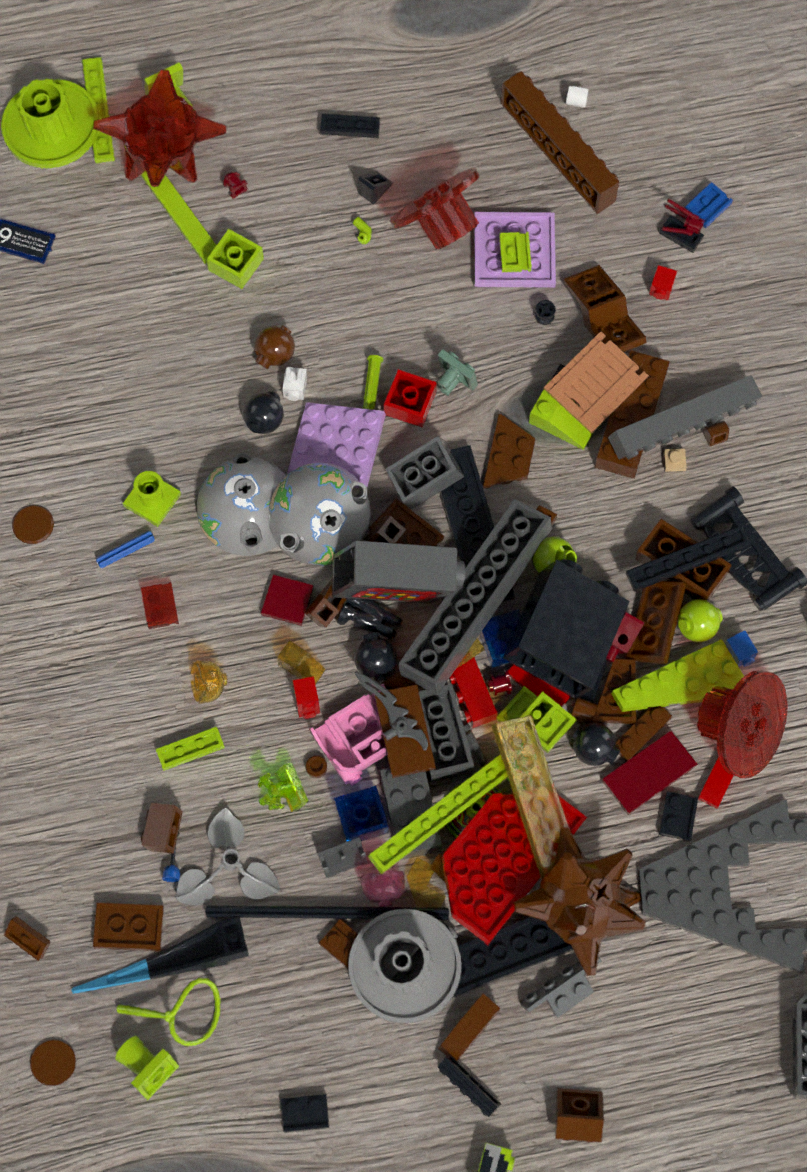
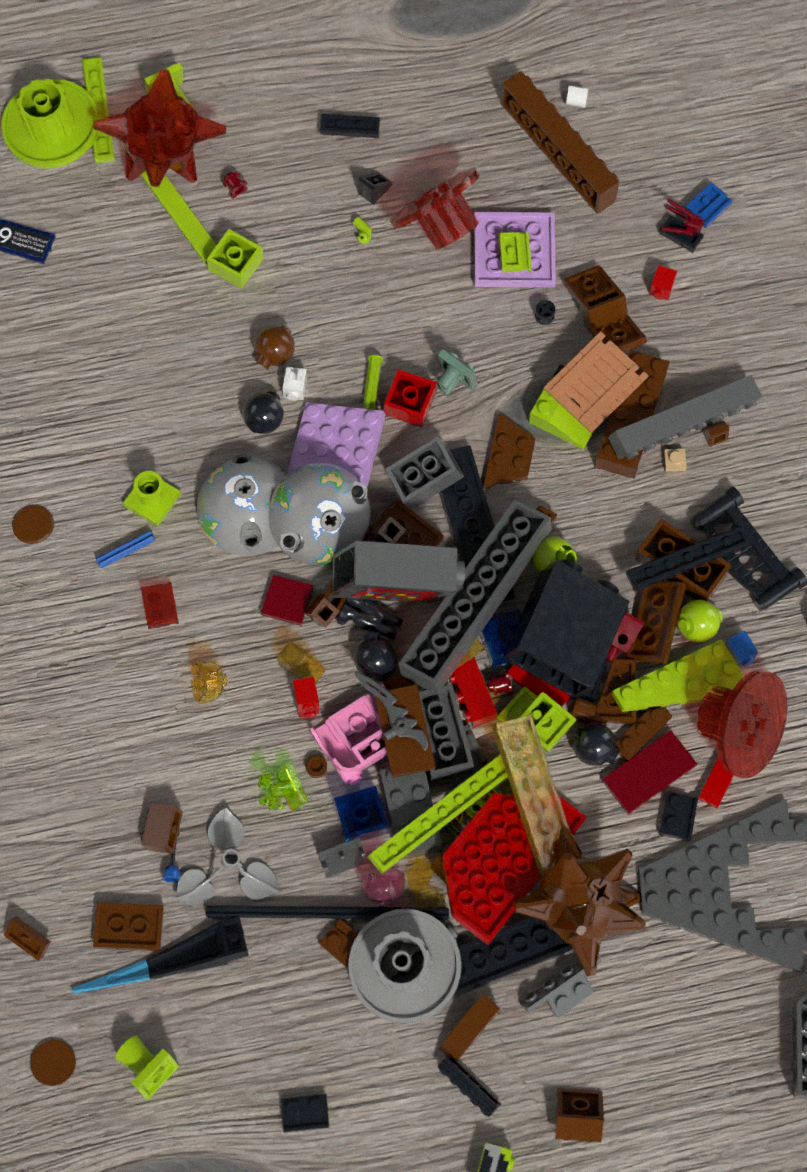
lime piece [117,978,220,1046] -> none
lime plate [156,727,225,771] -> none

